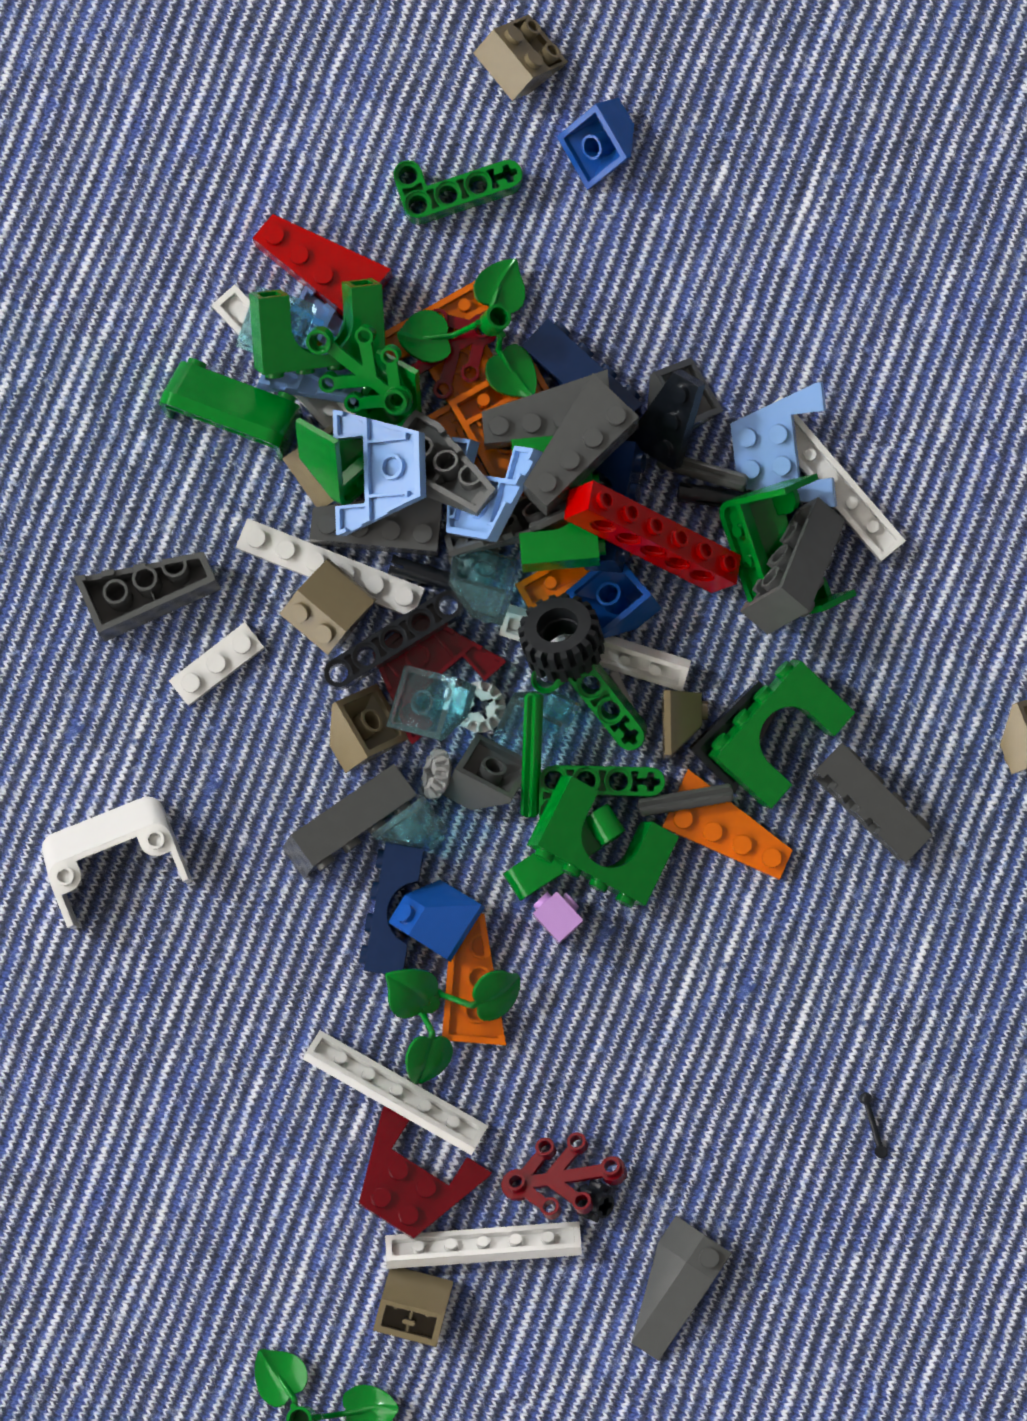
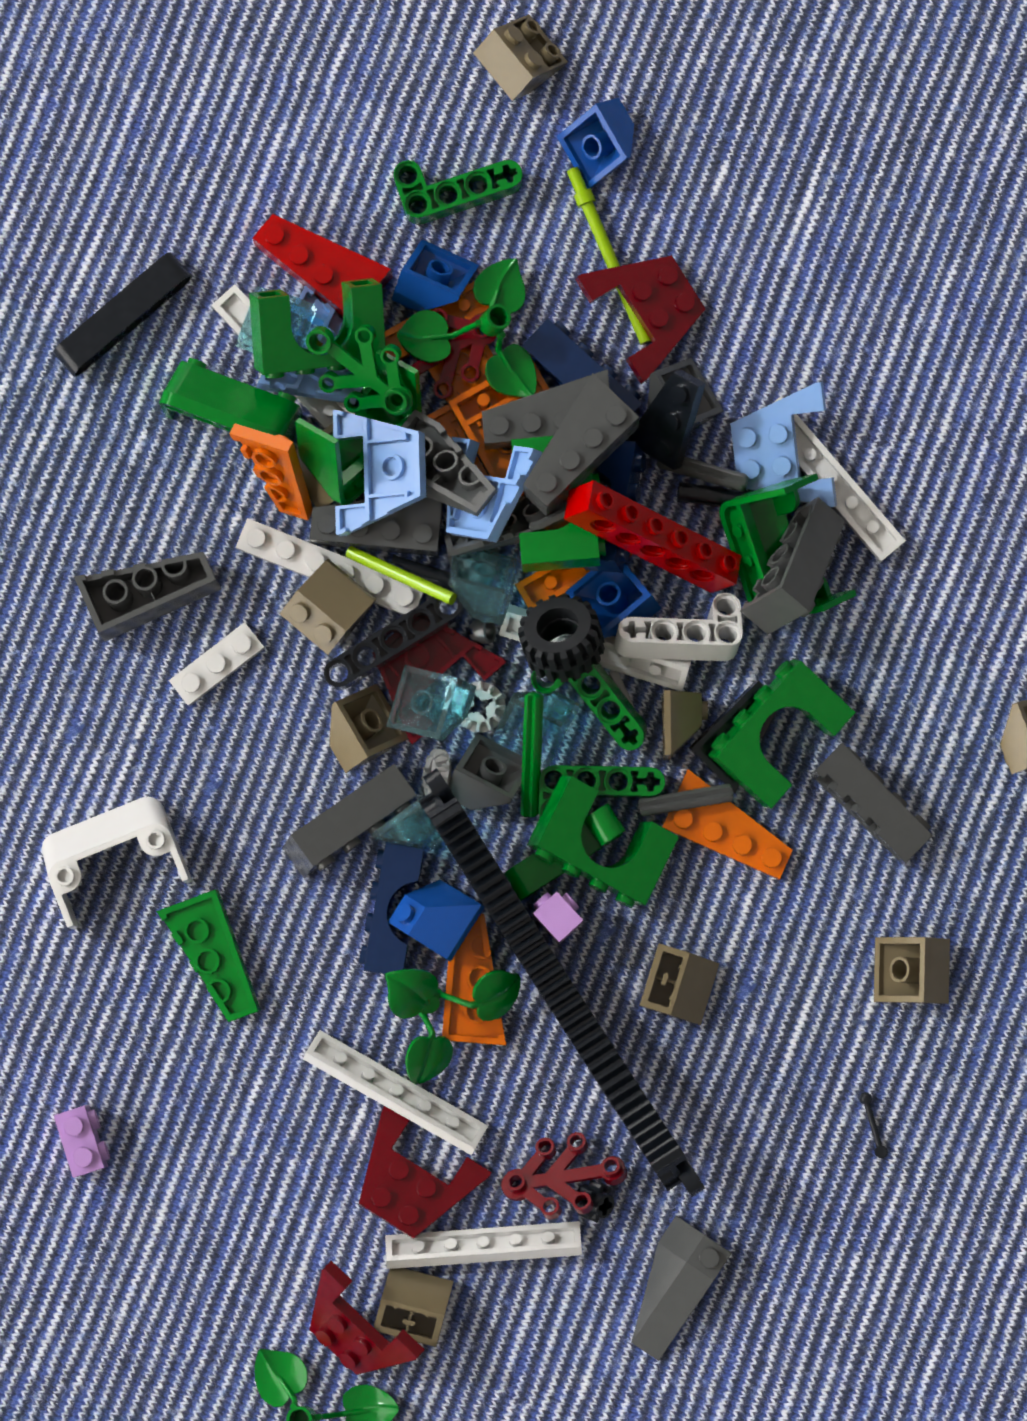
none -> black beam [53,252,192,377]
none -> lavender brick [53,1105,110,1178]
none -> green wing [156,889,261,1022]
none -> orange wing [229,423,313,521]
none -> dark red wing [309,1261,425,1375]
none -> lime bar [346,546,457,605]
none -> blue slope [391,239,479,312]
none -> black gear [418,768,705,1197]
none -> flat silver hinge [469,618,496,644]
none -> lime bar [567,167,651,345]
none -> dark red wing [575,255,705,384]
none -> white beam [614,593,743,661]
none -> dark tan slope [639,943,720,1025]
none -> dark tan slope [874,937,950,1004]

